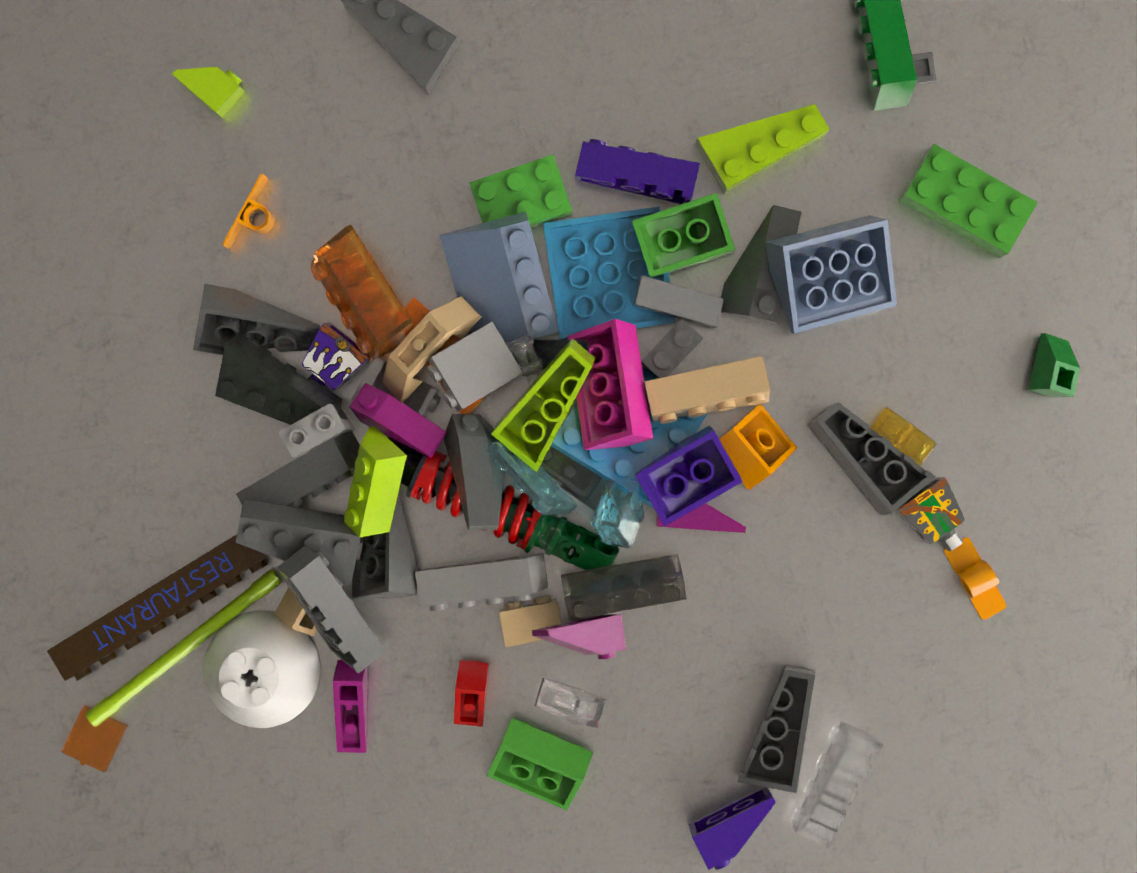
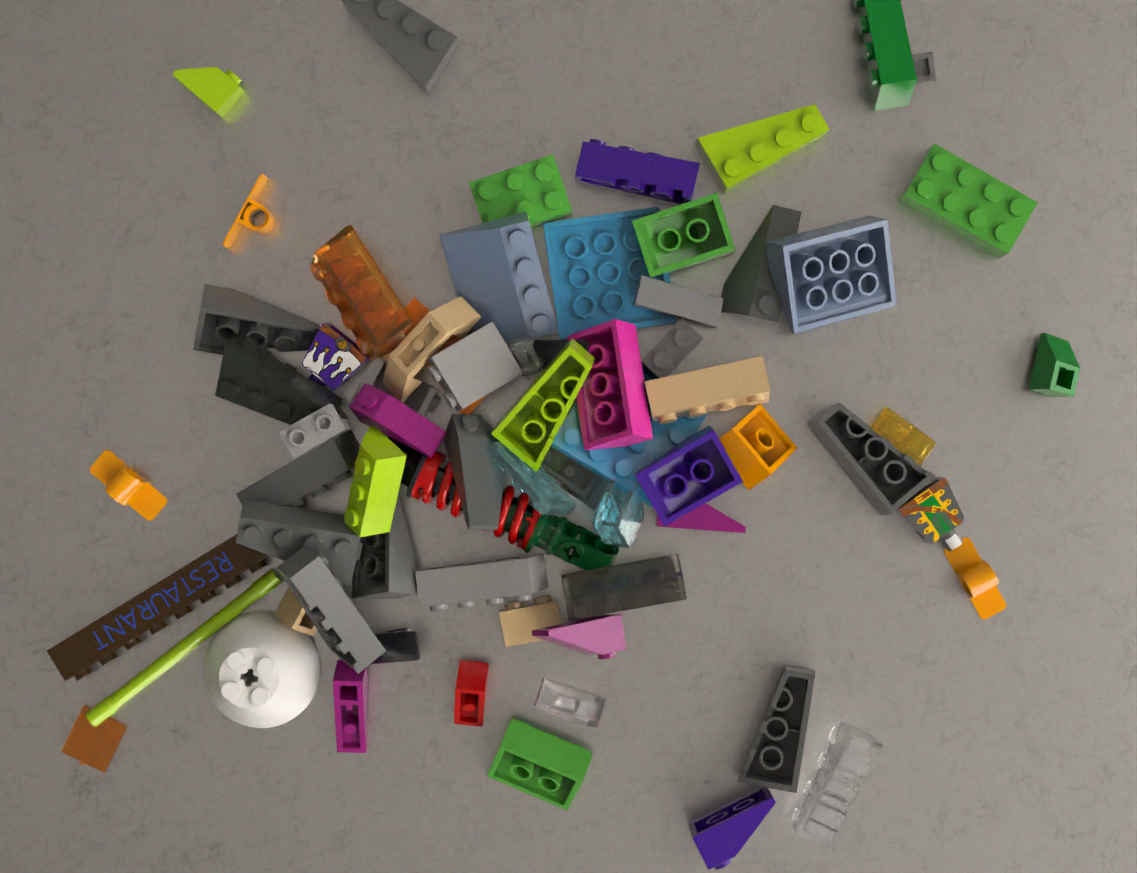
none -> light orange piece [90,450,168,521]
none -> black piece [371,628,420,664]

